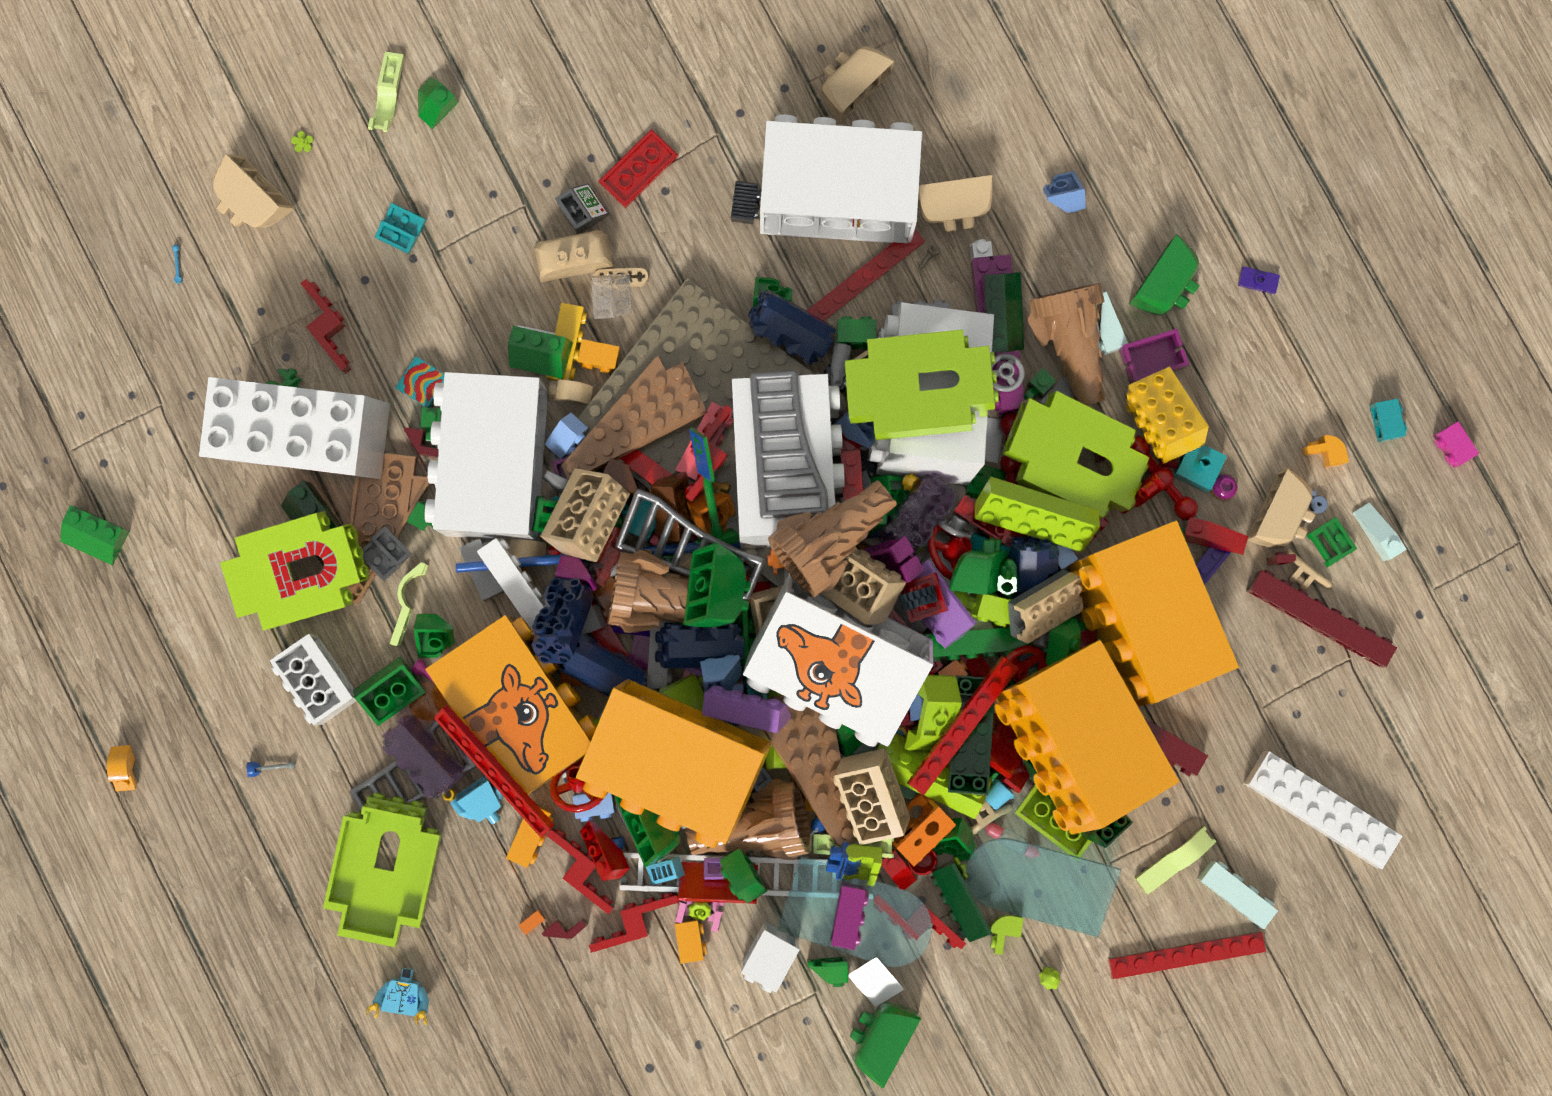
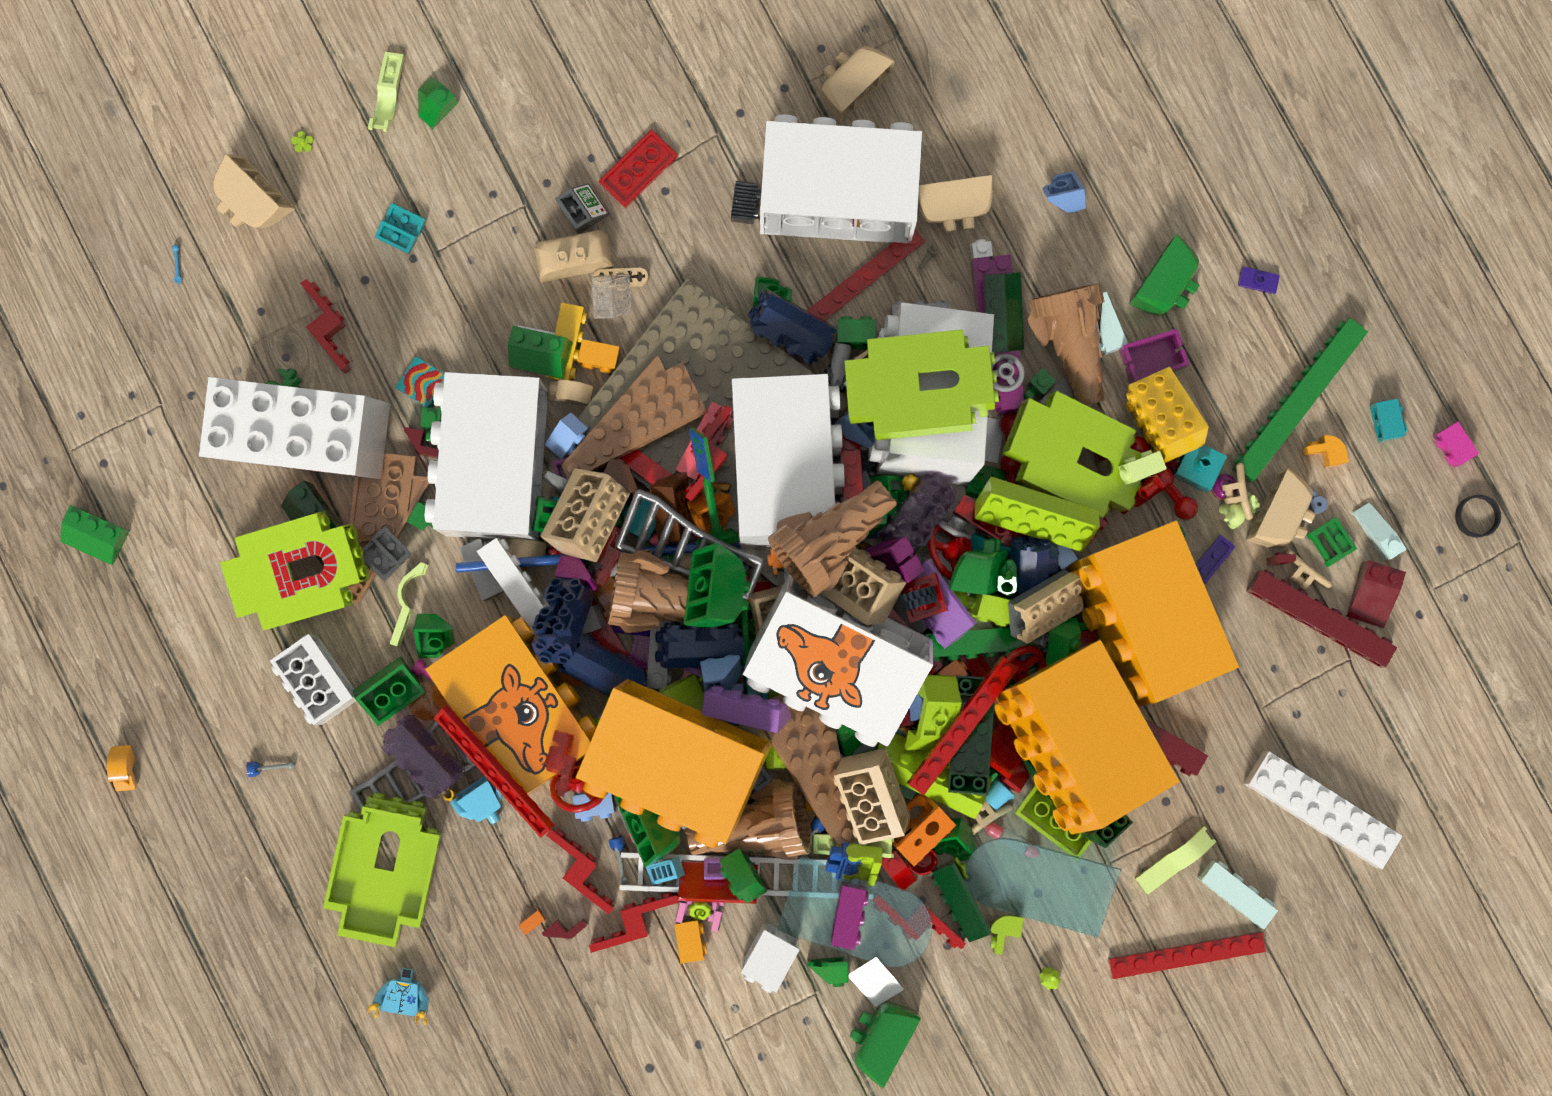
light orange brick [506,806,554,868] -> none
red slope [580,820,630,881] -> none
flat silver bar [750,370,829,519] -> none
red slope [1185,517,1249,555] -> none
none -> clear red plate [545,730,577,797]
none -> yellowish green brick [1119,450,1167,485]
none -> yellowish green animal [1219,491,1260,529]
none -> tan piece [1222,463,1253,520]
none -> green brick [1232,318,1369,483]
none -> dark red slope [1346,560,1406,628]
none -> black tyre [1455,495,1501,538]

